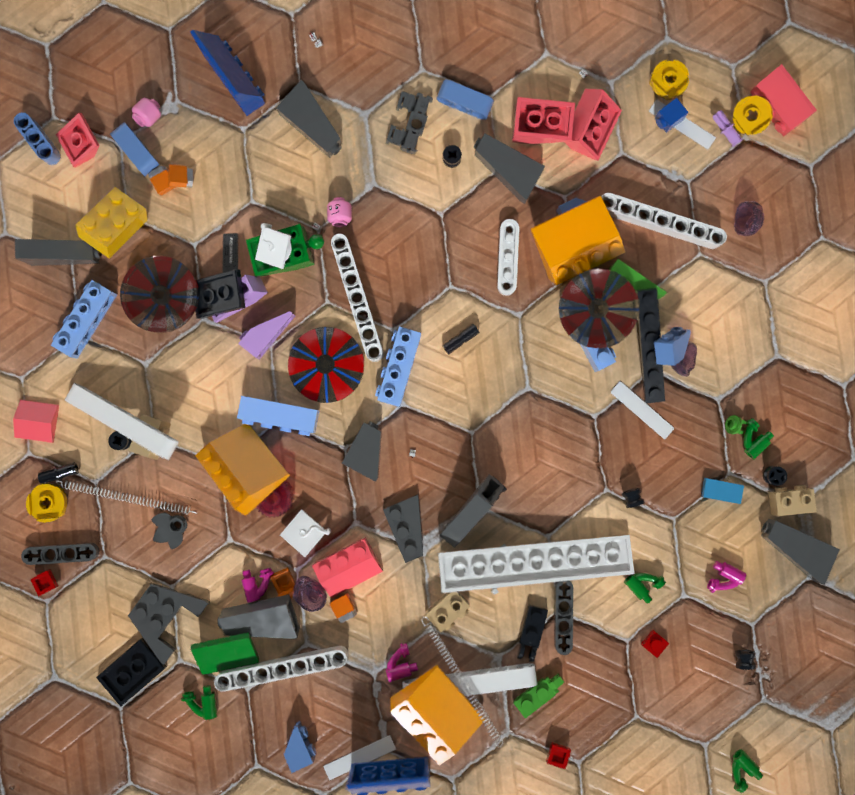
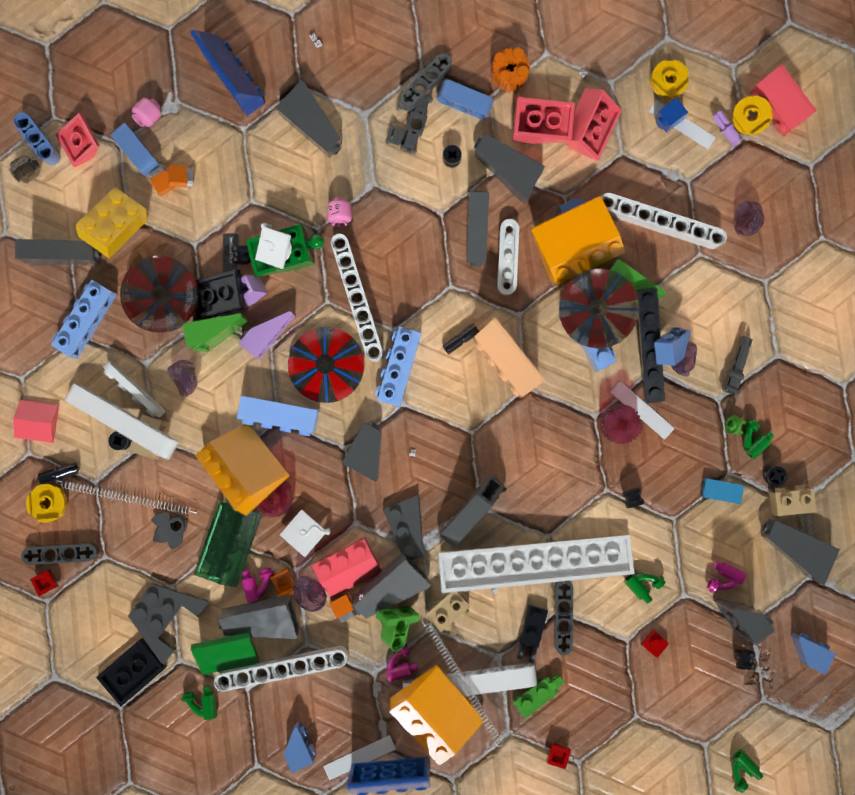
none -> clear smoke head [8,155,40,184]
none -> white plate [103,361,165,418]
none -> hair [167,359,198,397]
none -> bright green slope [182,313,249,353]
none -> clear green slope [194,500,262,588]
none -> black wheel [231,246,251,264]
none -> dark grey slope [352,552,431,619]
none -> bright green tile [376,606,420,652]
none -> dark grey beam [399,54,452,111]
none -> dark grey slope [466,191,489,266]
none -> light nougat slope [473,318,545,398]
none -> orange brick [491,47,530,93]
none -> clear pink brick [600,405,643,444]
none -> dark grey slope [713,598,775,645]
none -> dark grey pin [722,336,753,395]
none -> medium blue slope [791,632,836,675]

